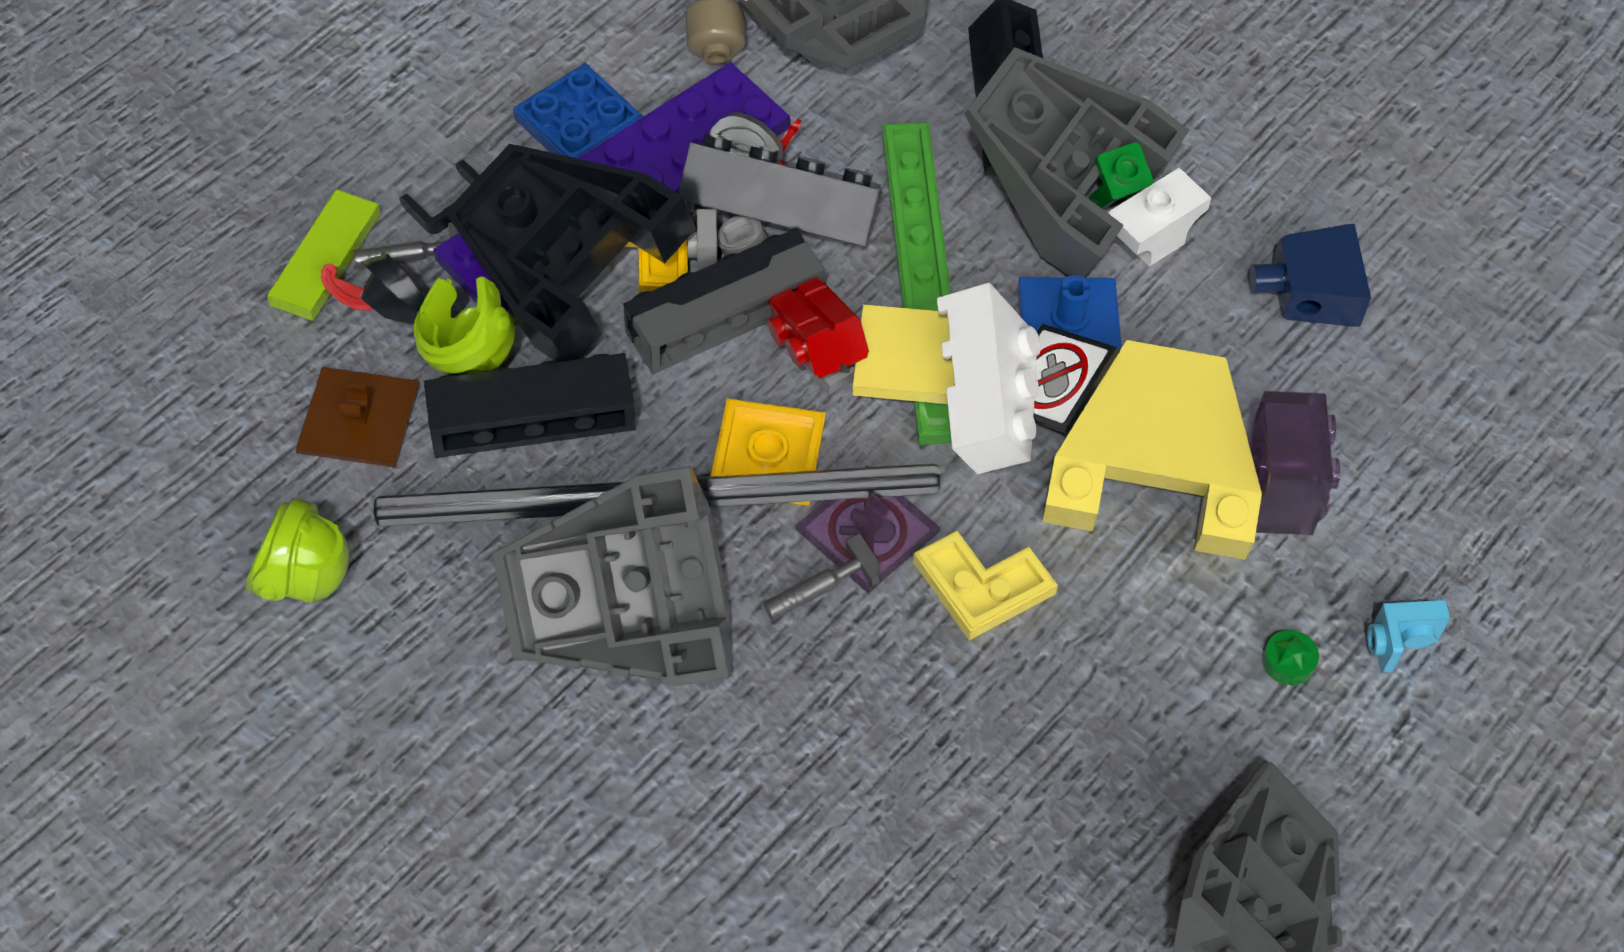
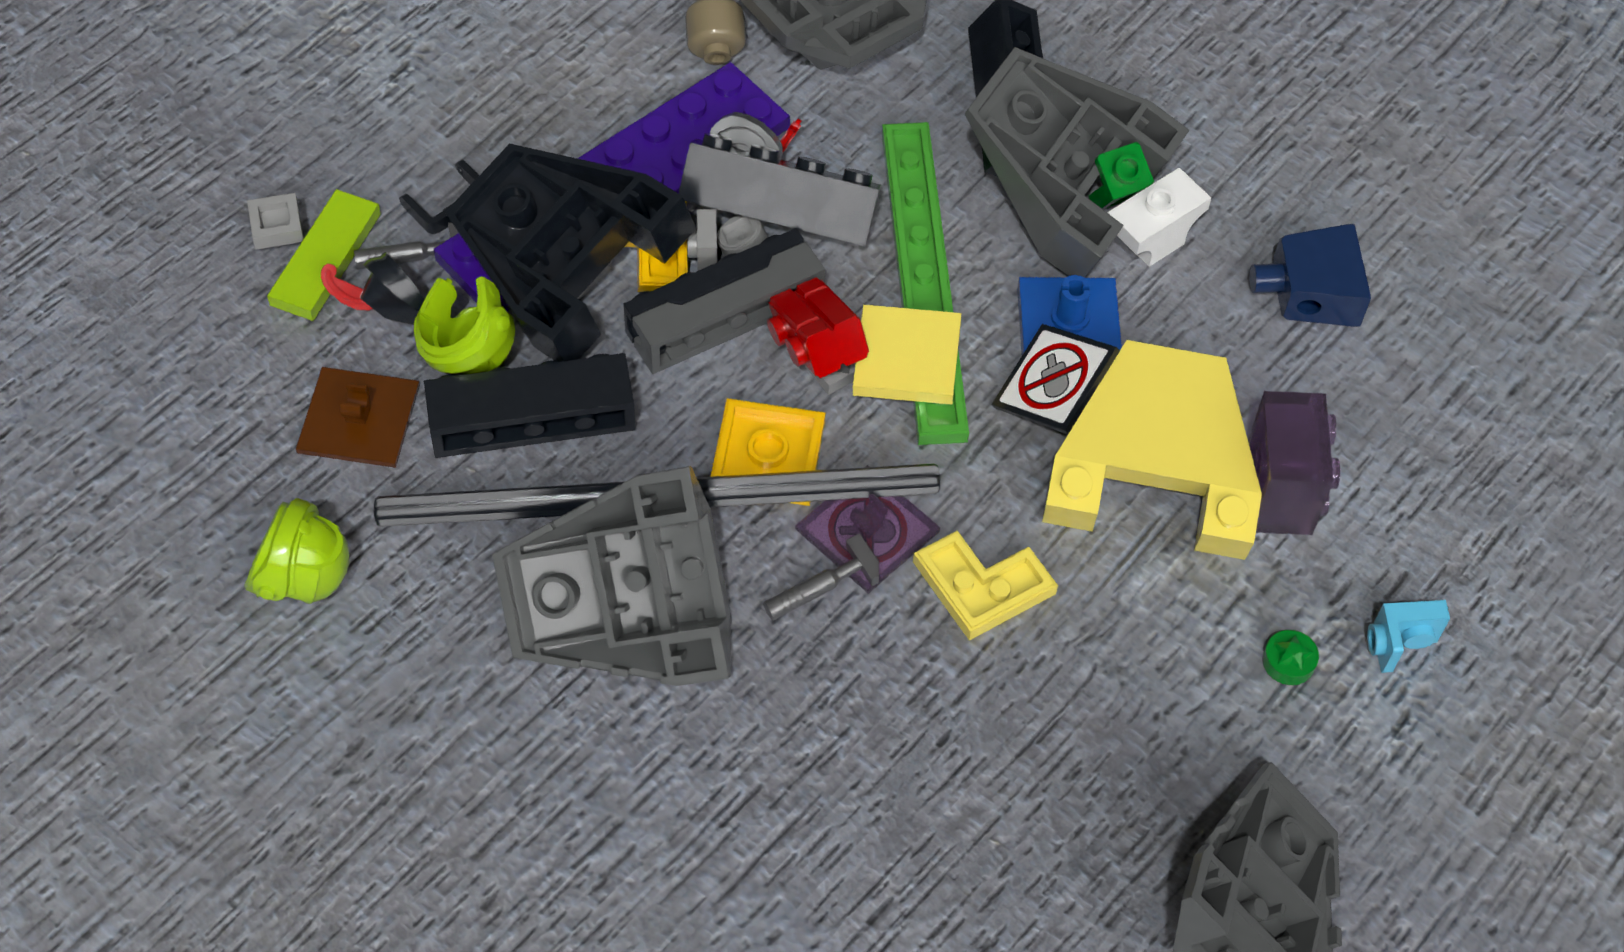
blue tile [513,63,644,158] -> none
white wedge [937,282,1041,474] -> none
none -> light grey plate [247,193,304,250]

